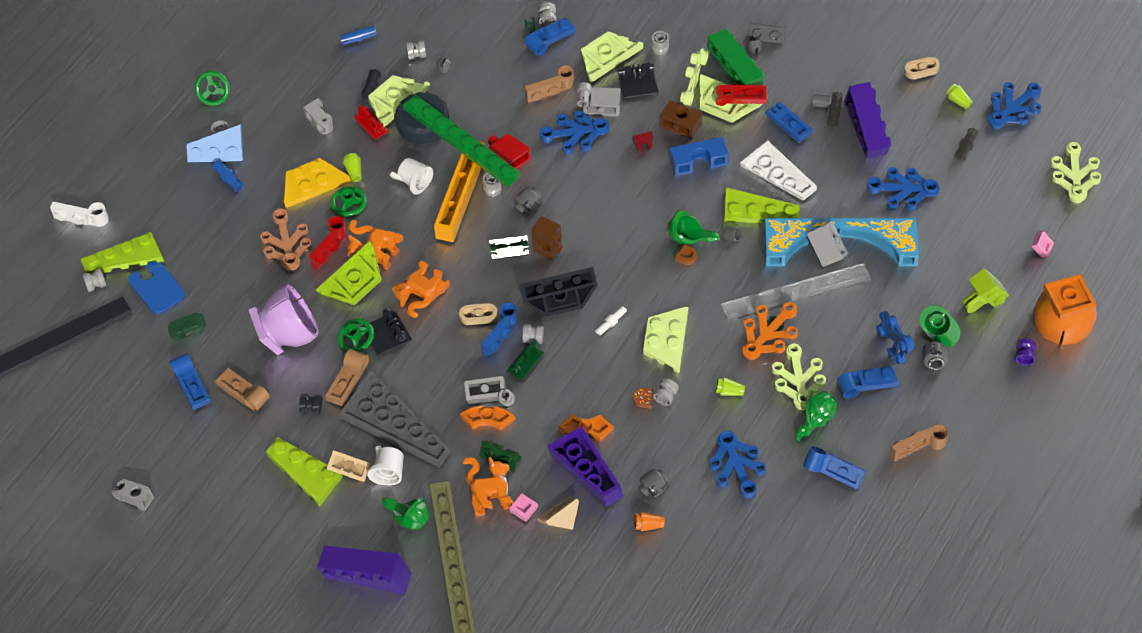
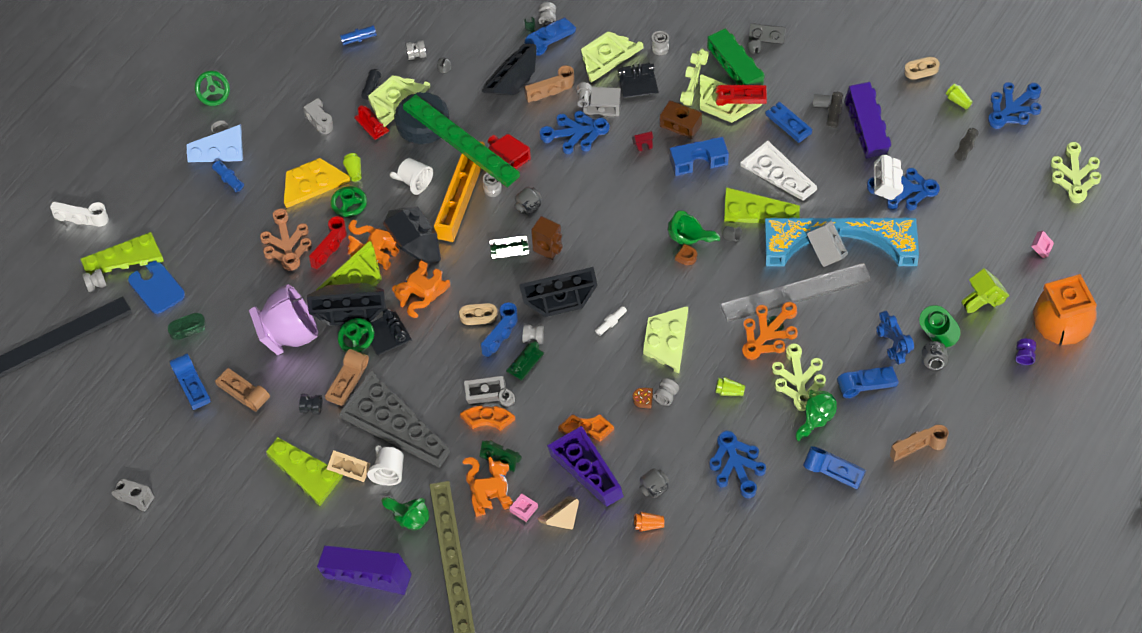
none -> black wedge [307,283,386,326]
none -> black wedge [383,207,441,264]
none -> black wedge [482,44,537,95]
none -> white brick [874,155,903,200]

